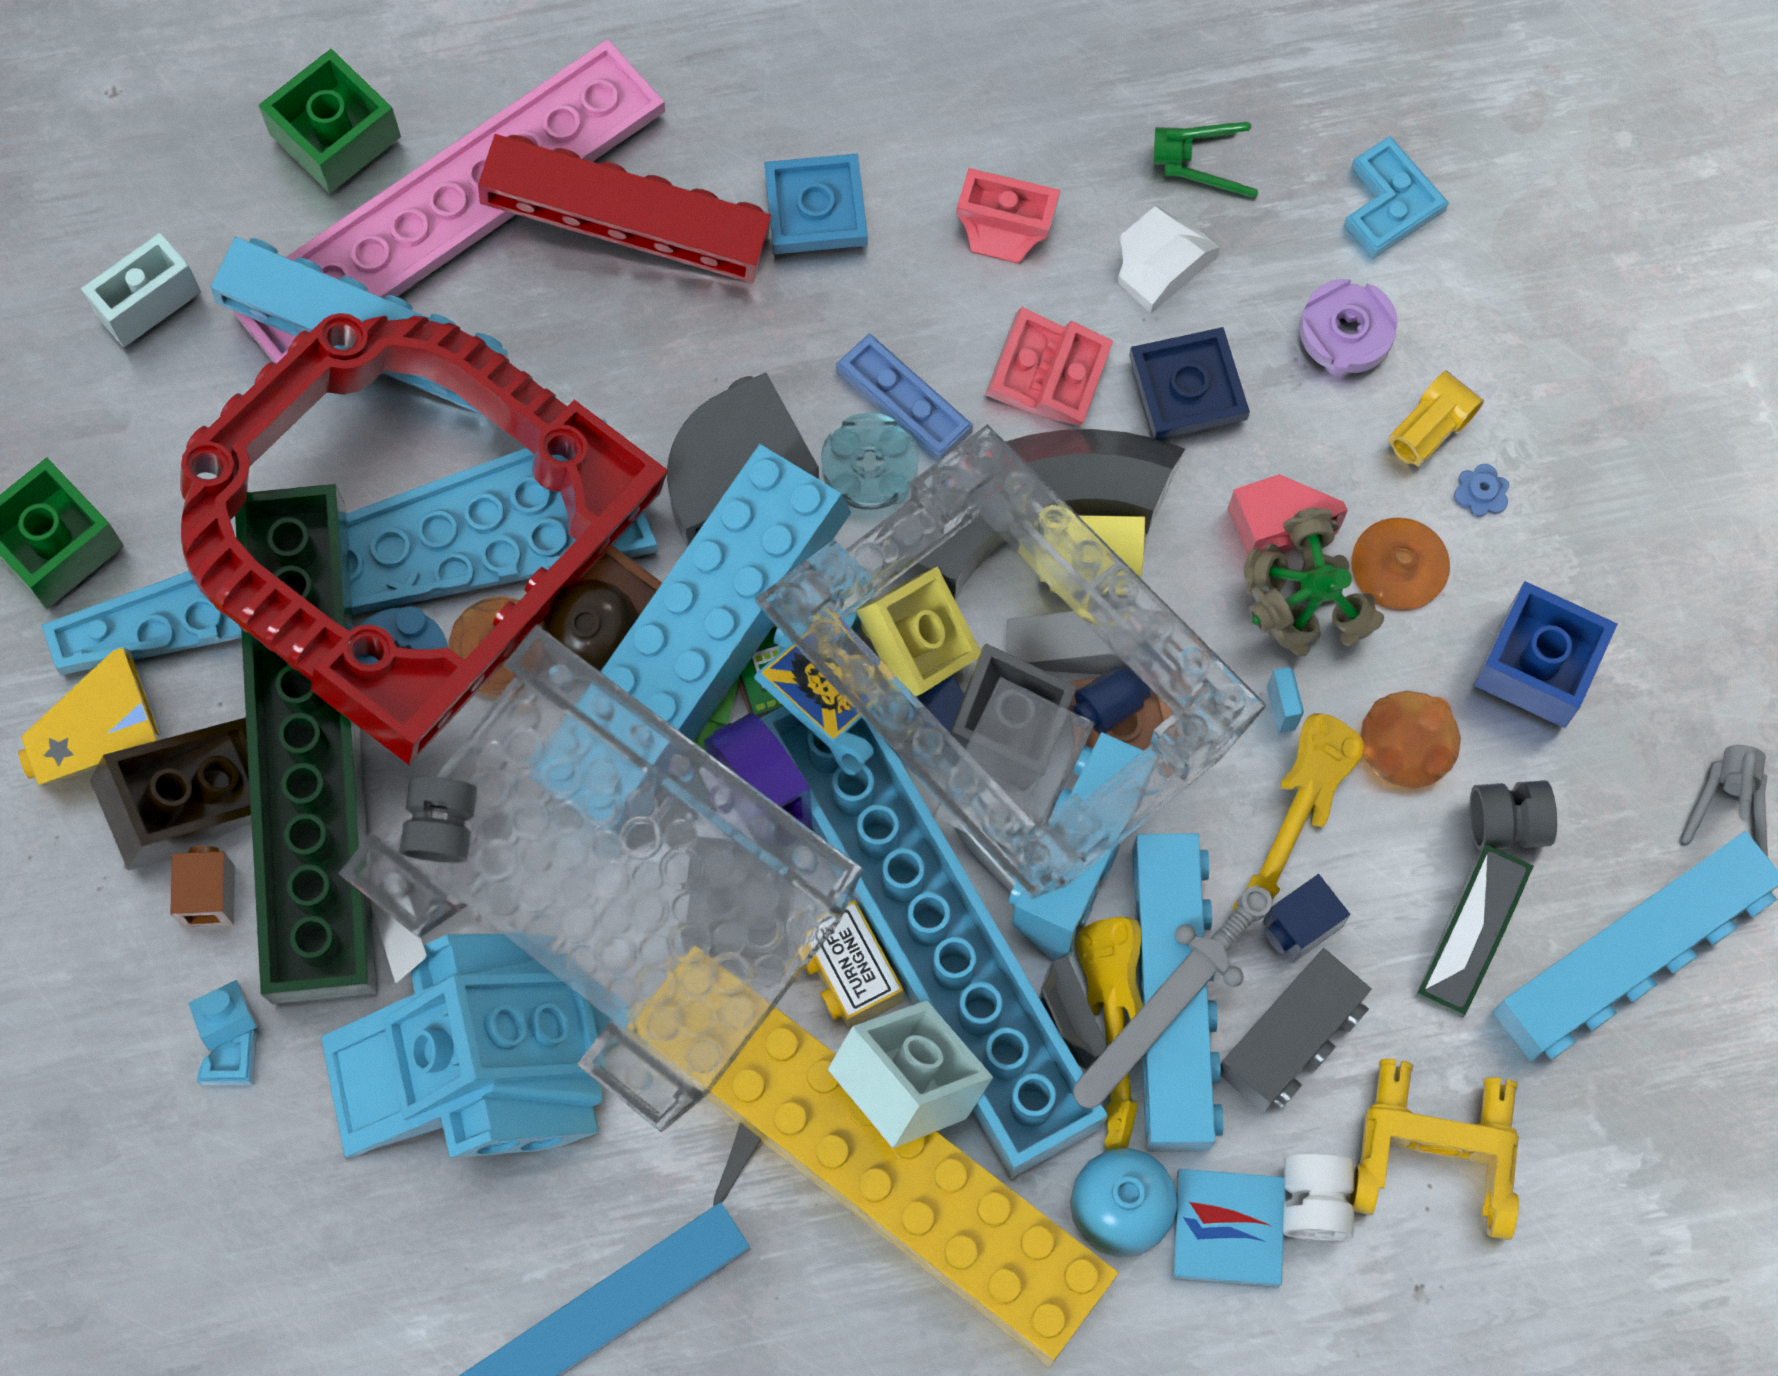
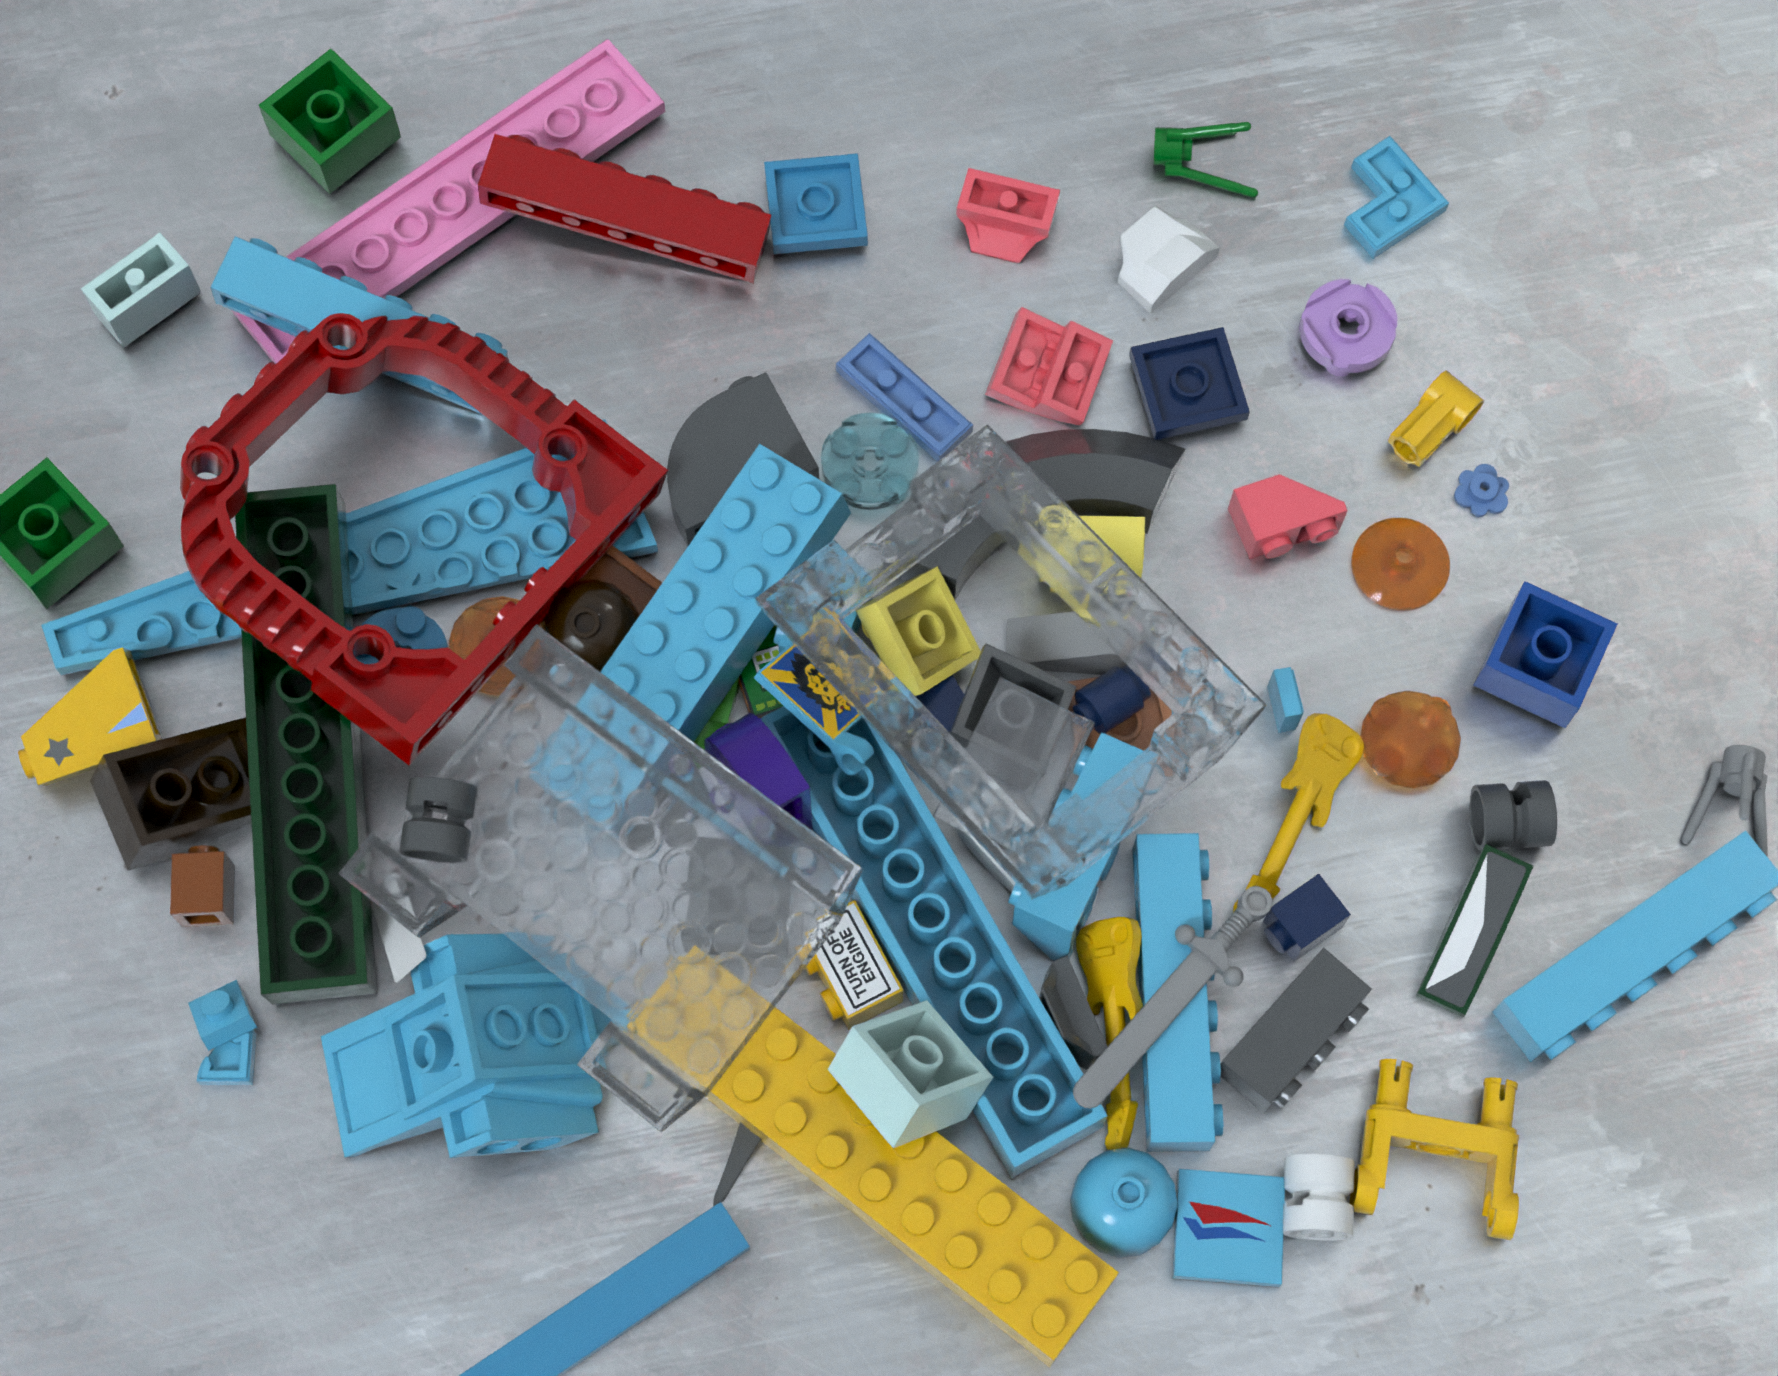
dark tan plant [1244,508,1384,656] -> none

